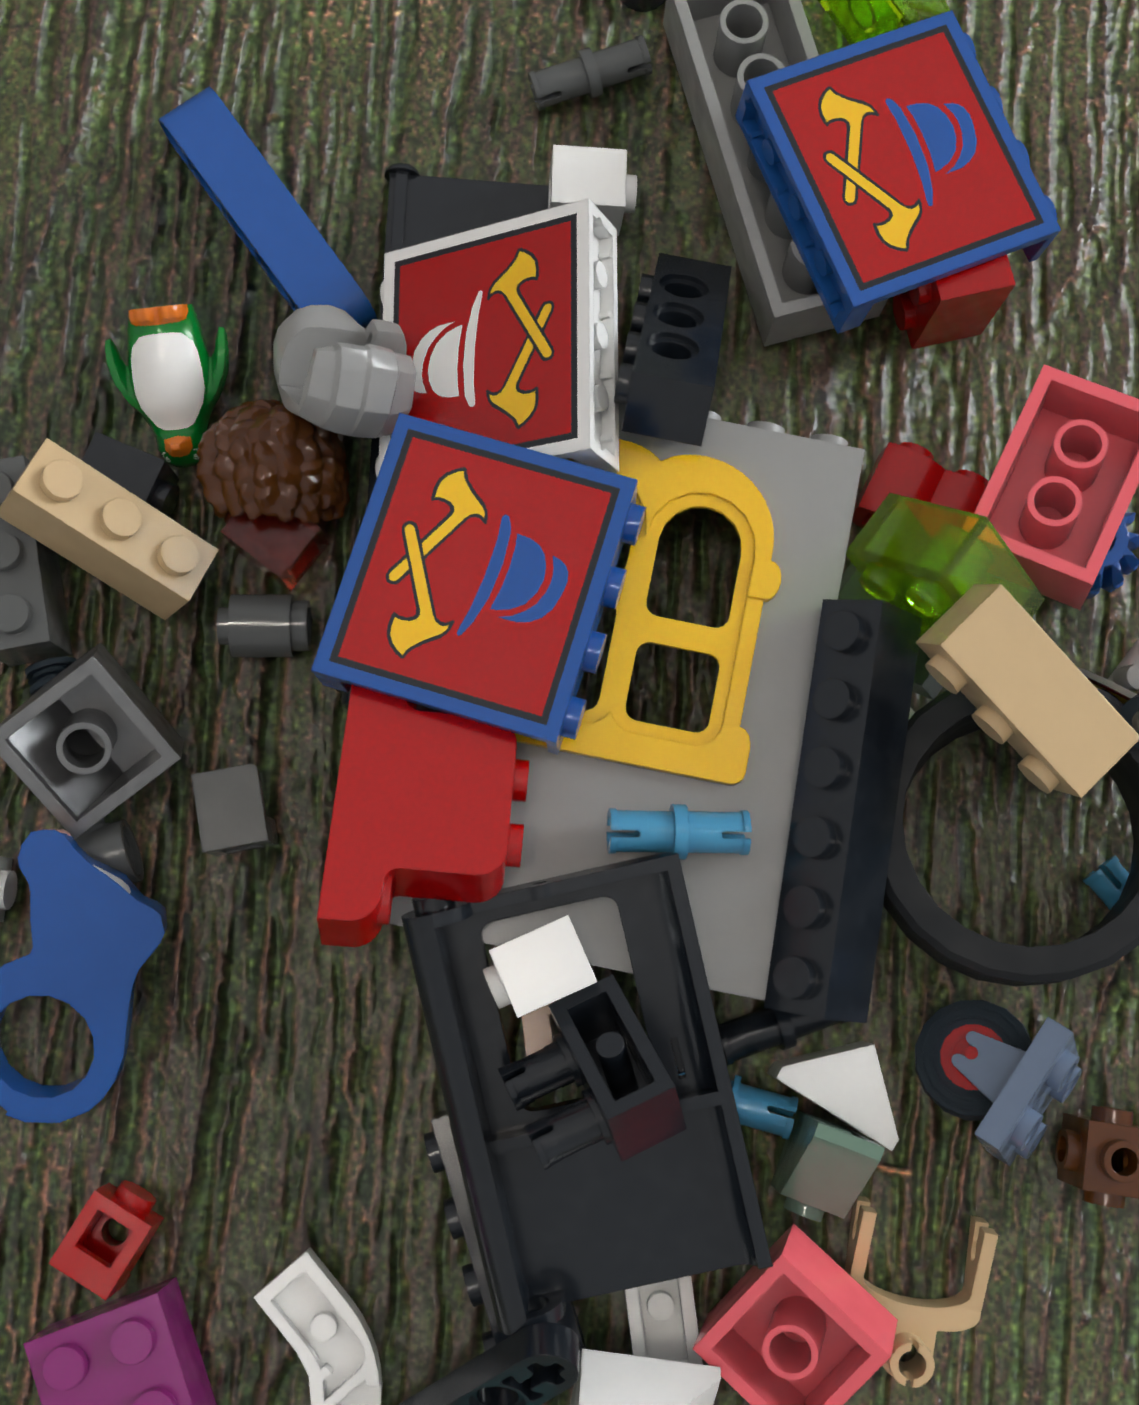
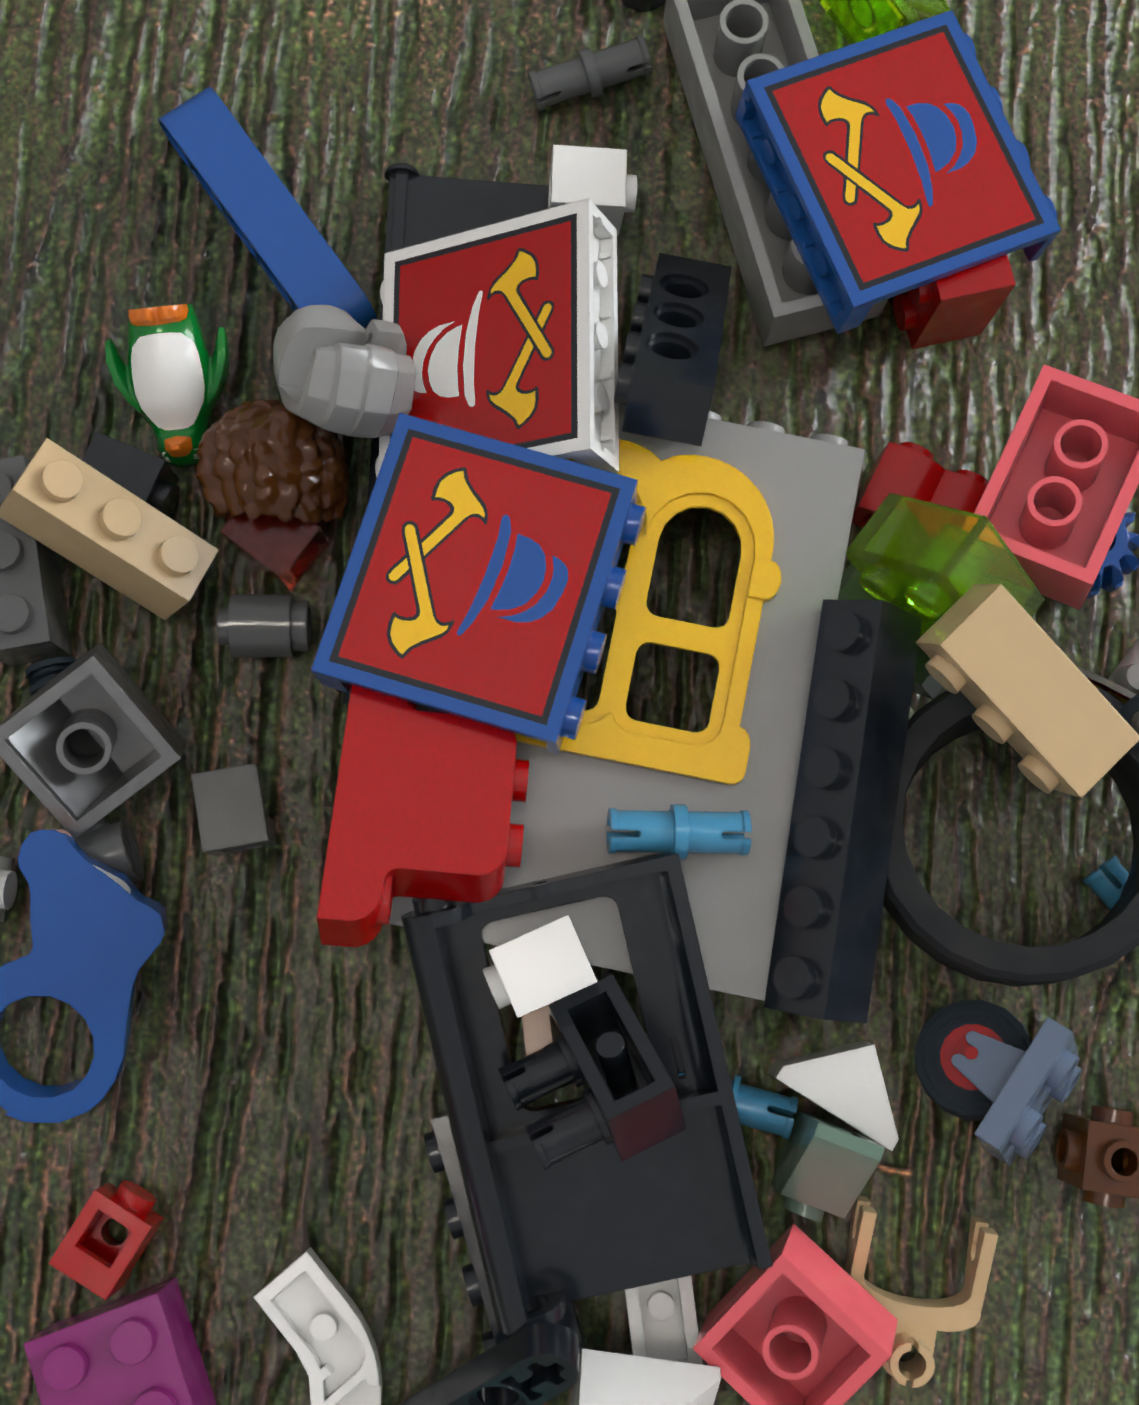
black pin [717,1001,846,1066] -> none

